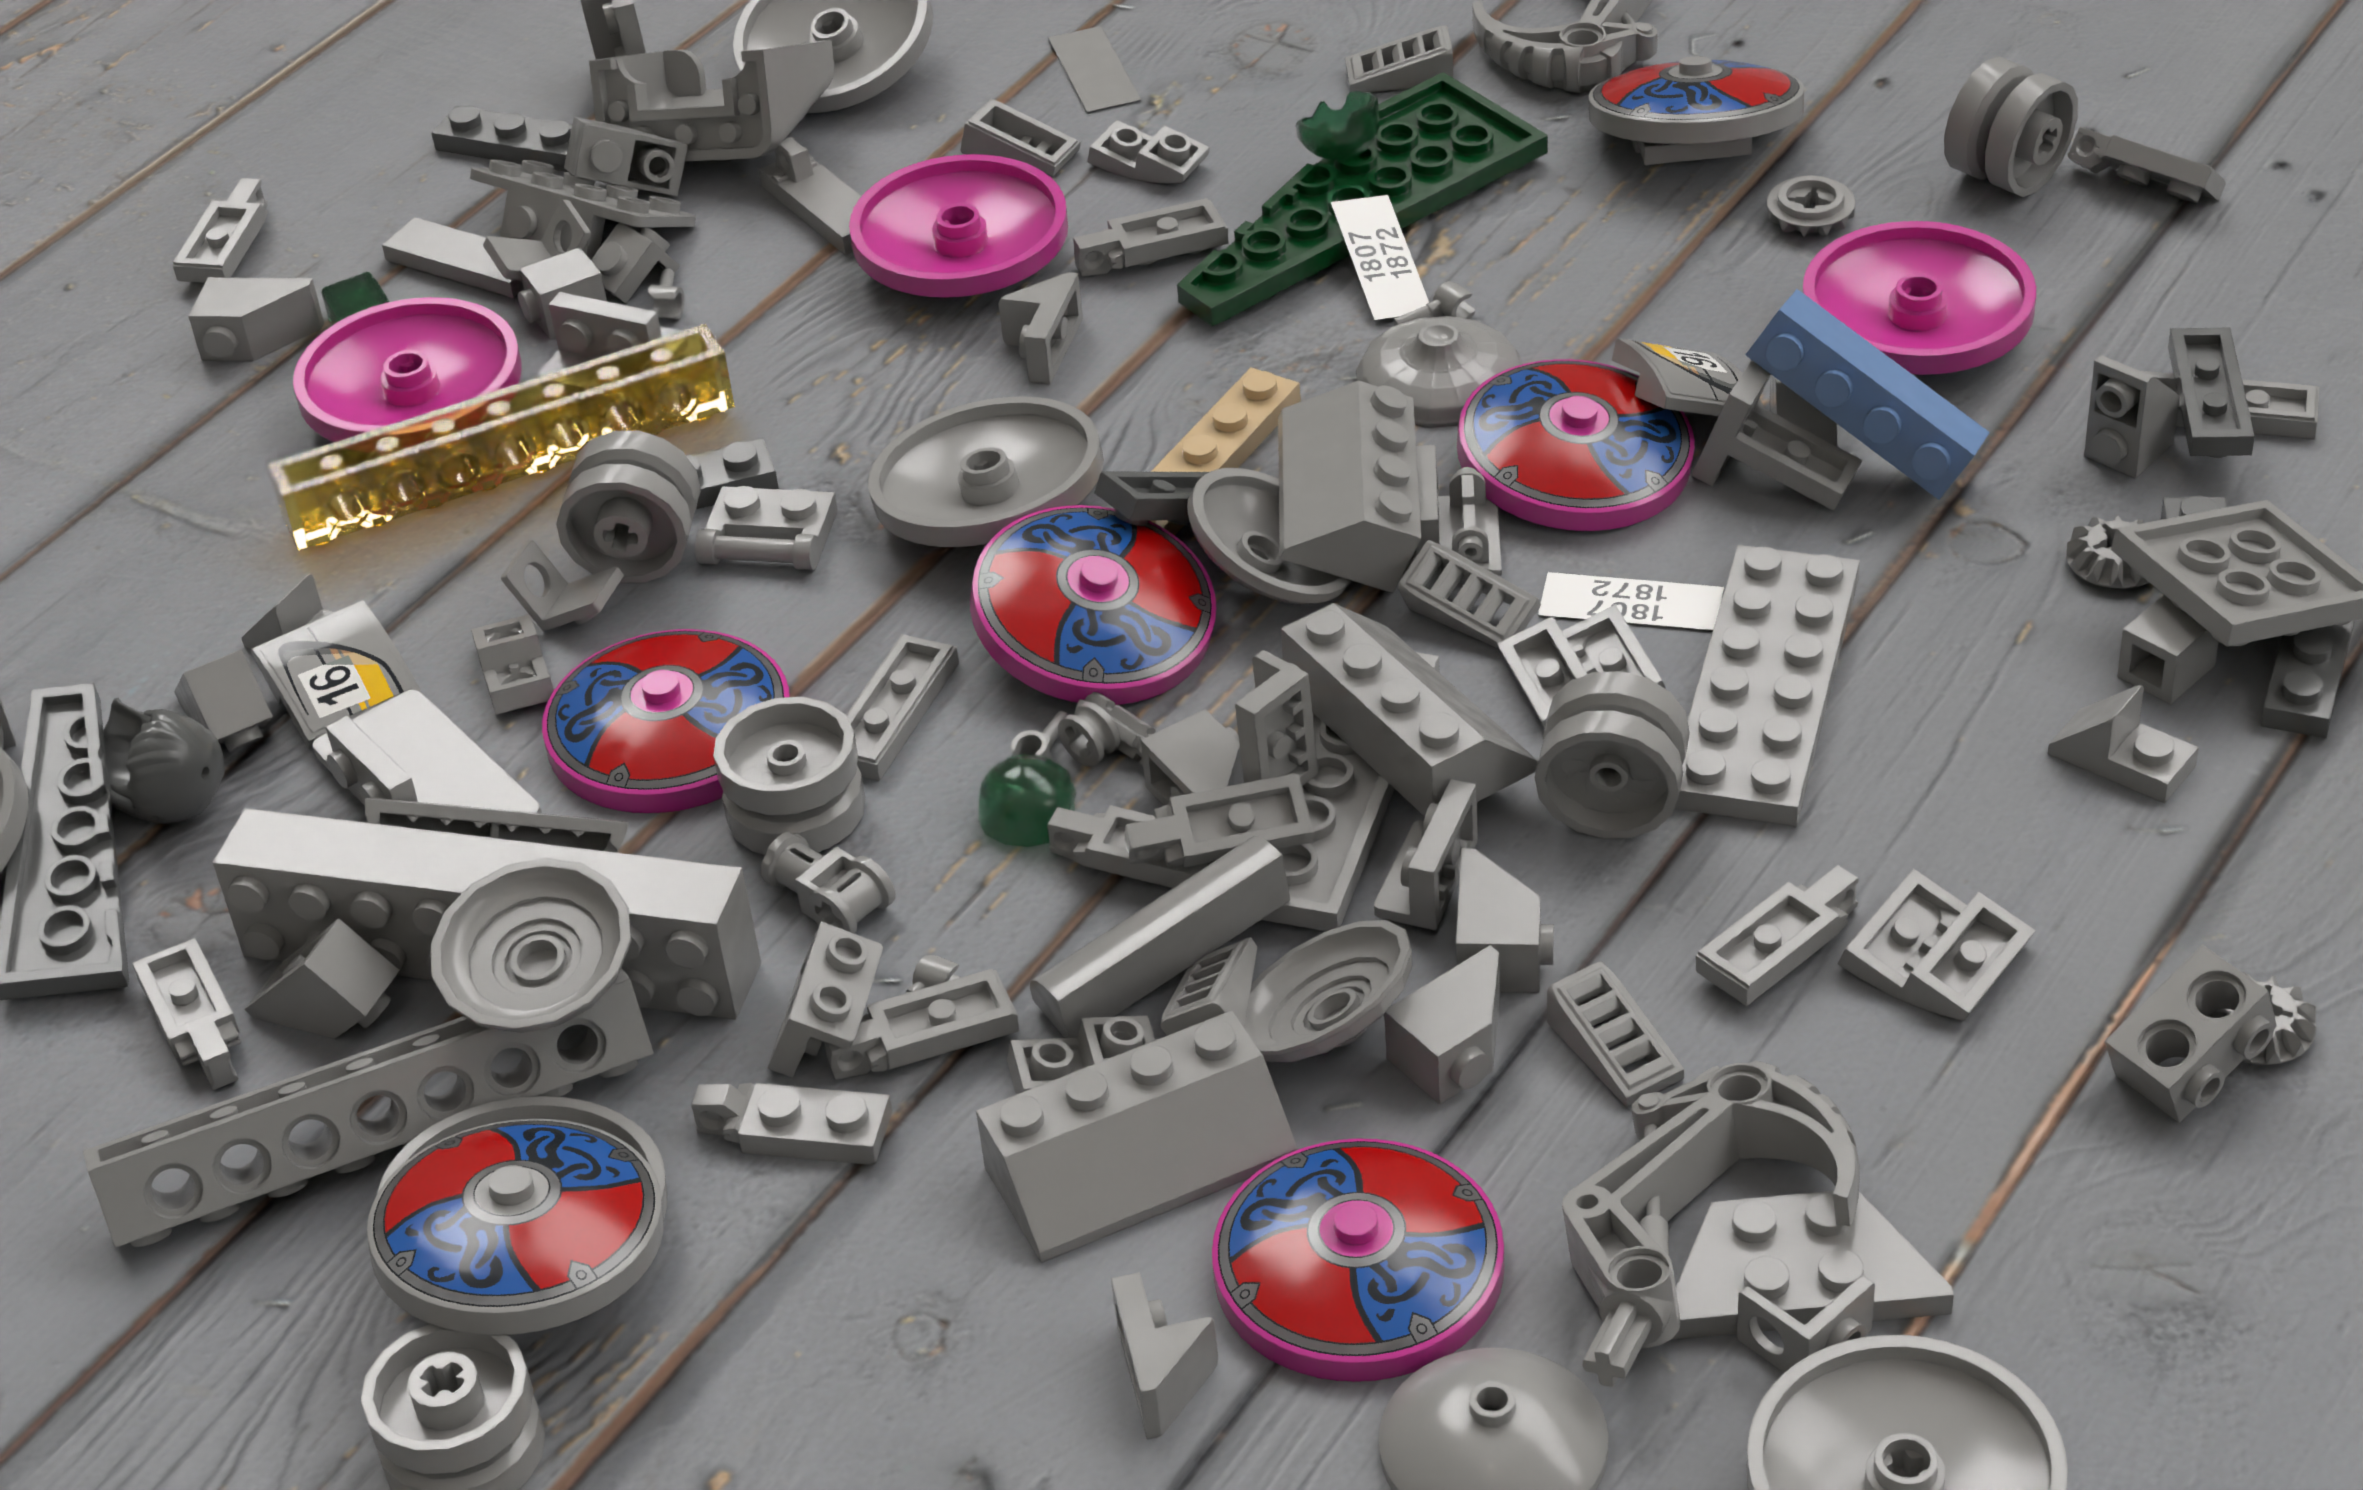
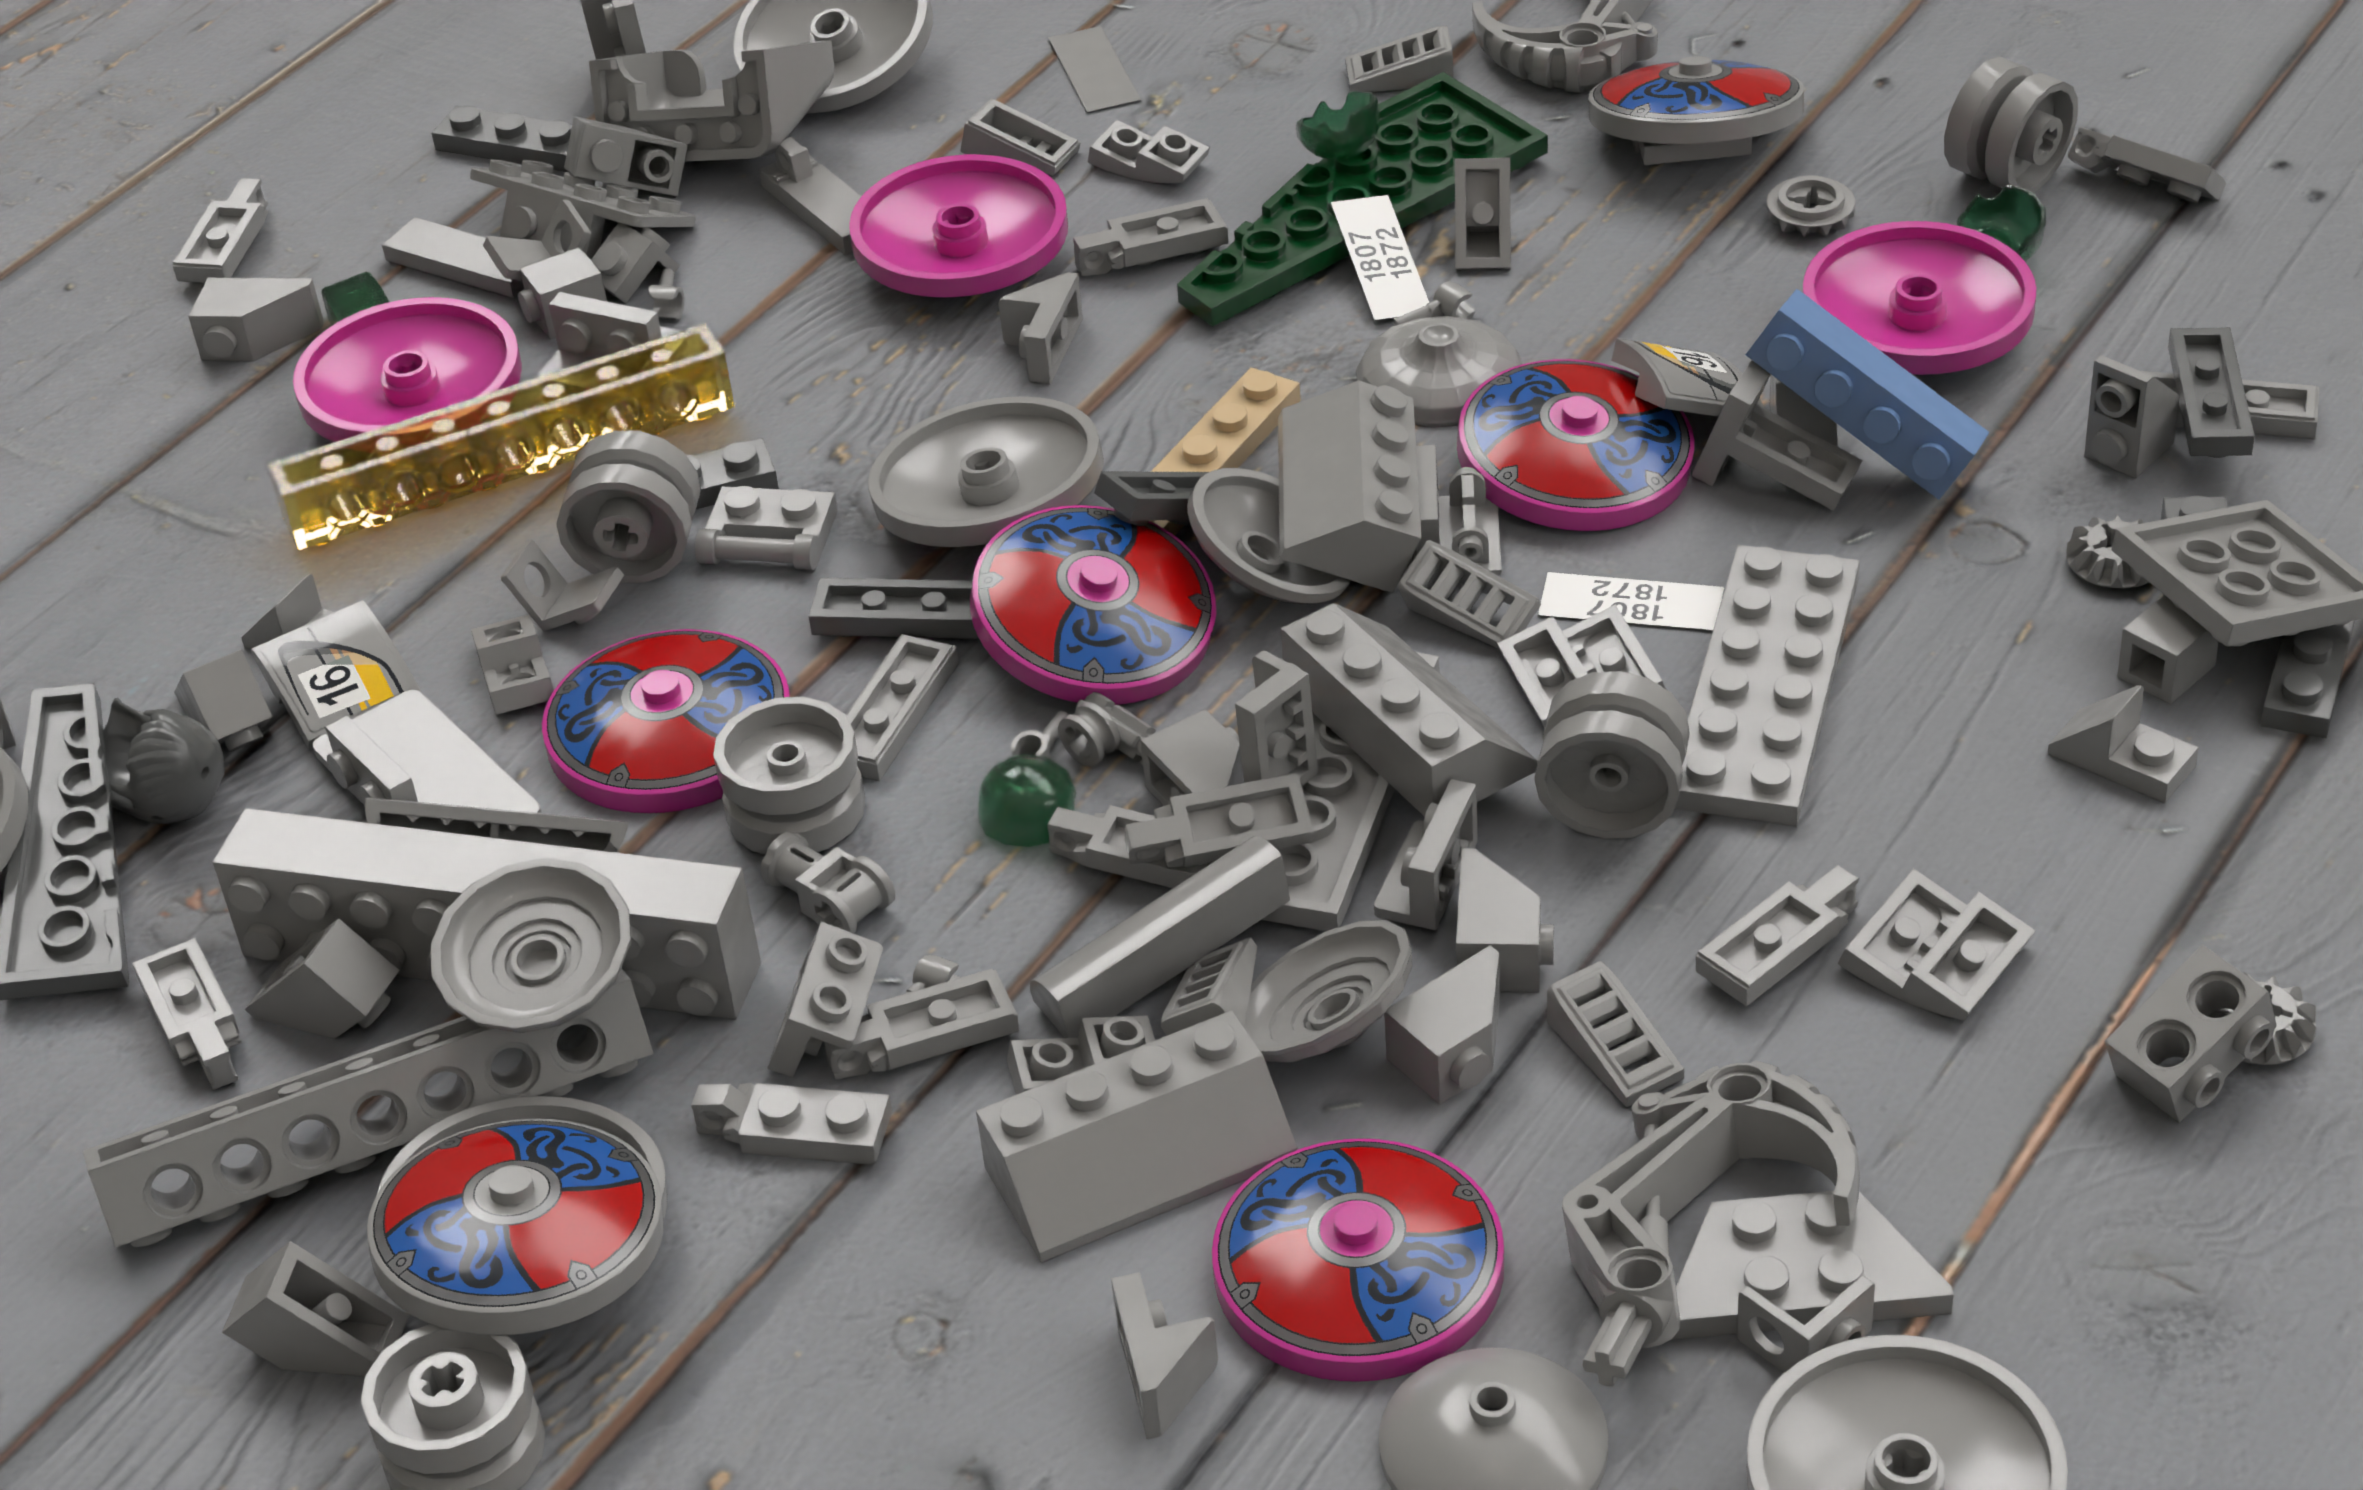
none -> light grey slope [222,1241,410,1376]
none -> dark grey plate [808,578,979,640]
none -> light grey slope [1455,158,1511,270]
none -> clear green hair [1956,184,2046,262]

